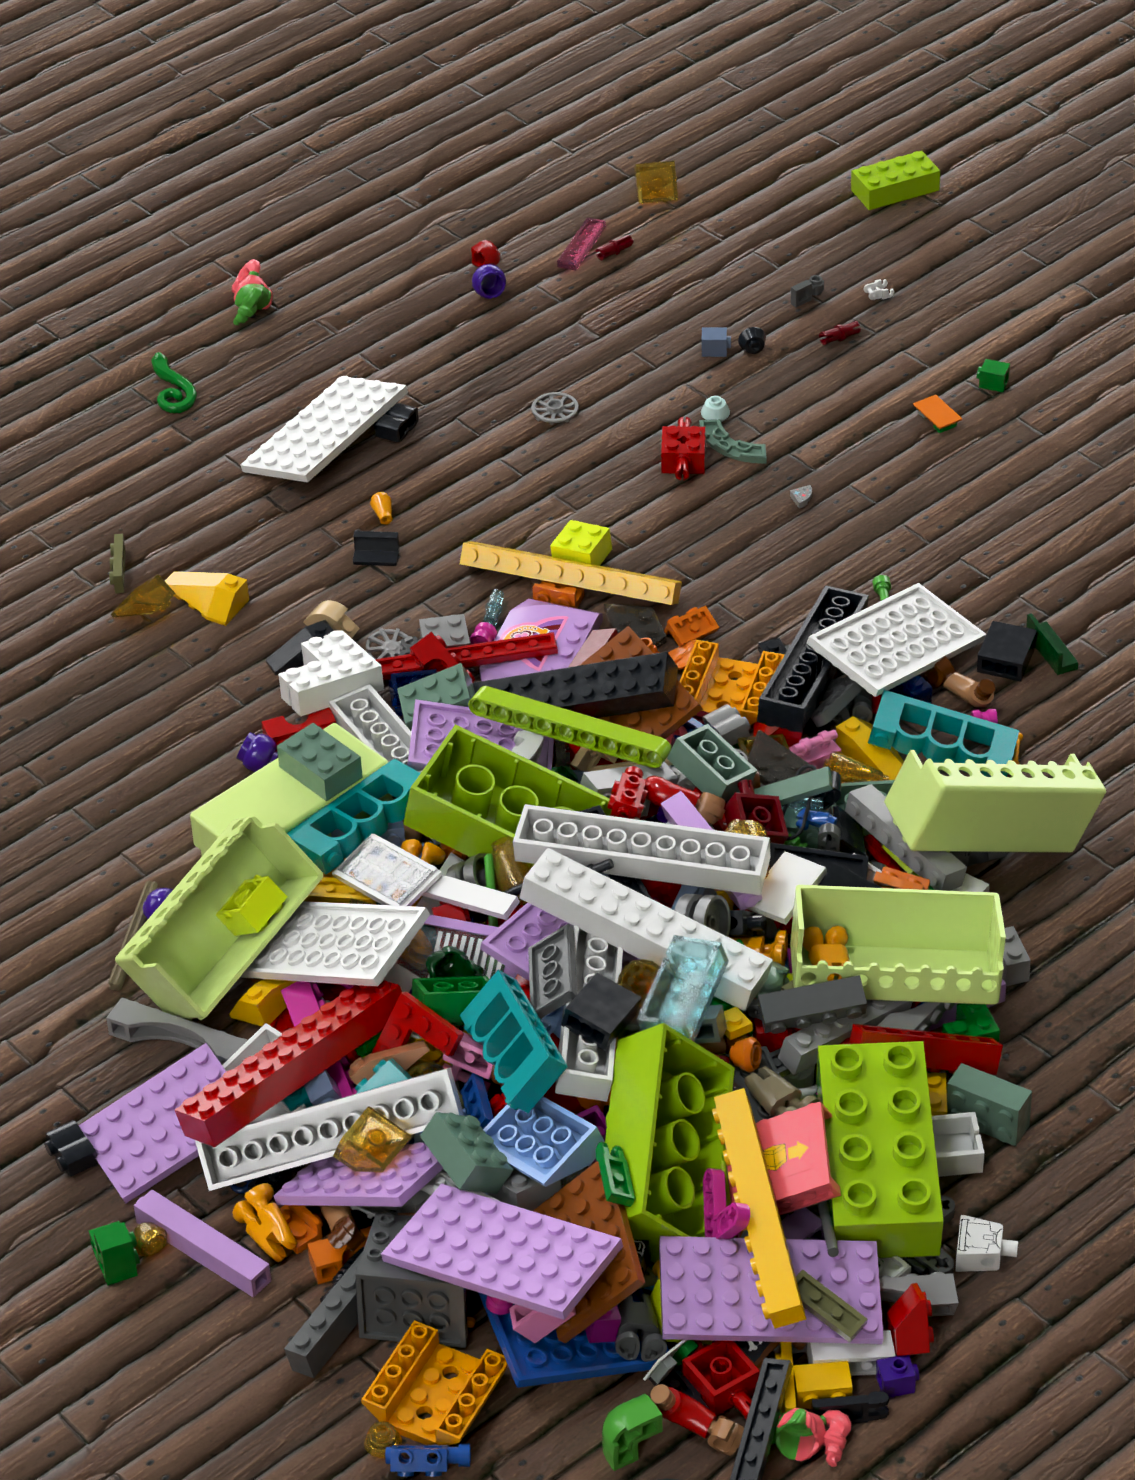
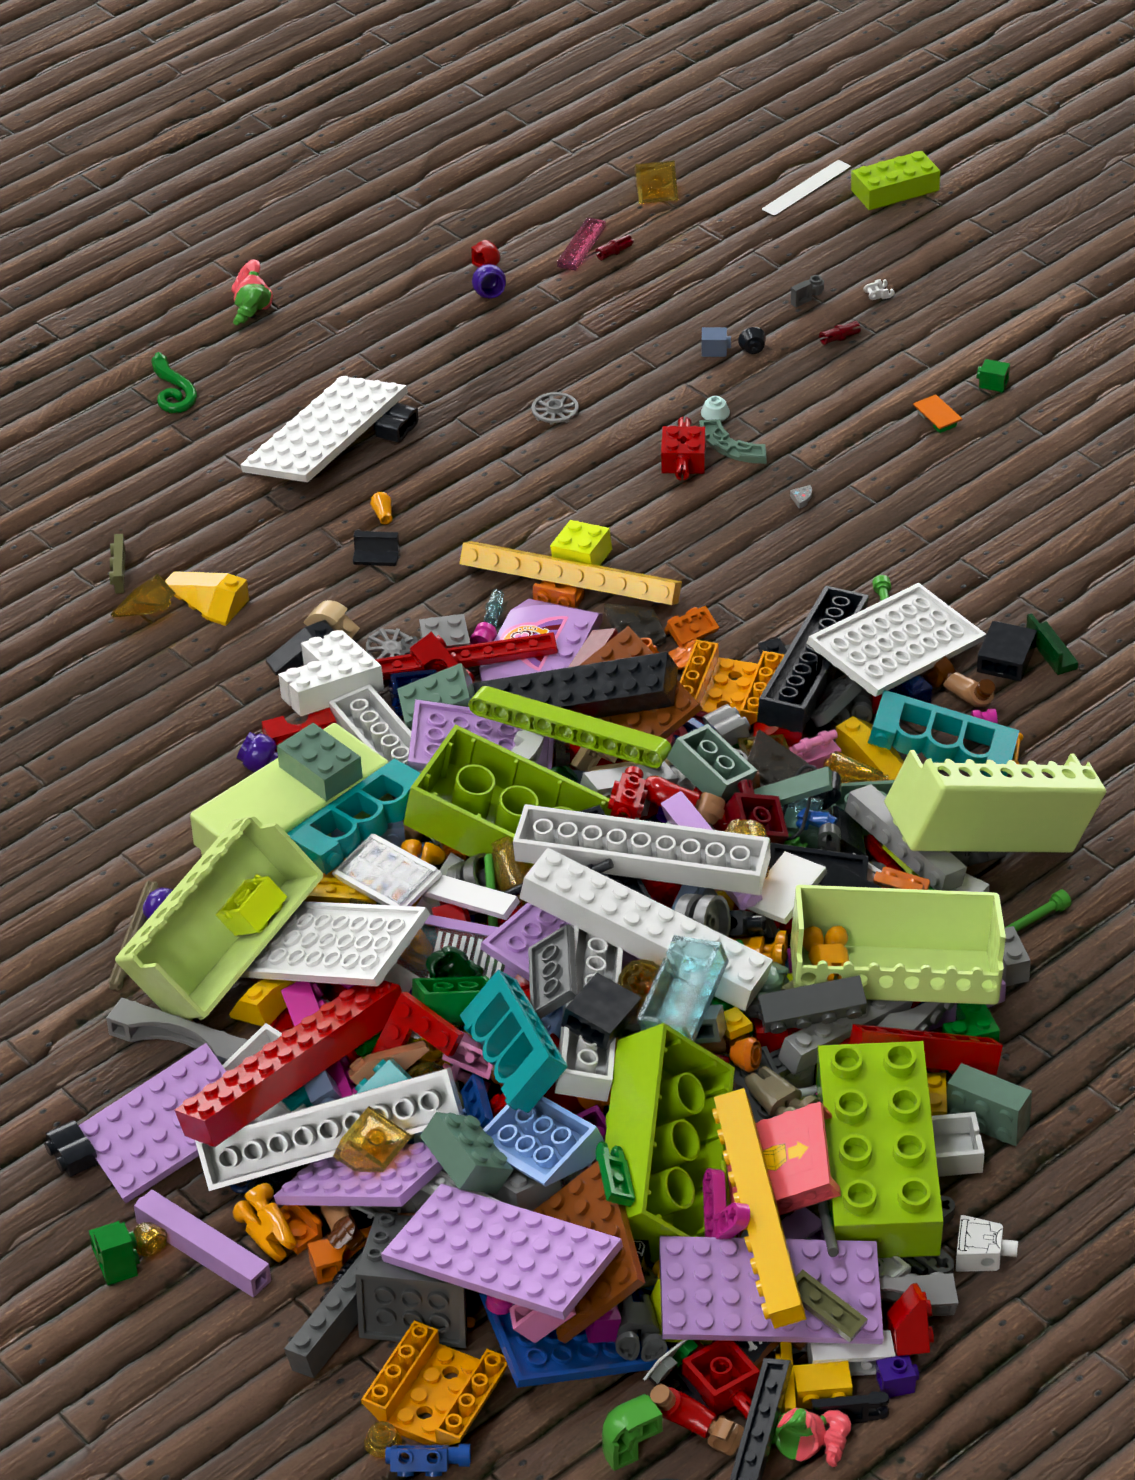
none -> white sticker [762,160,851,215]
none -> bright green piece [1005,889,1072,932]

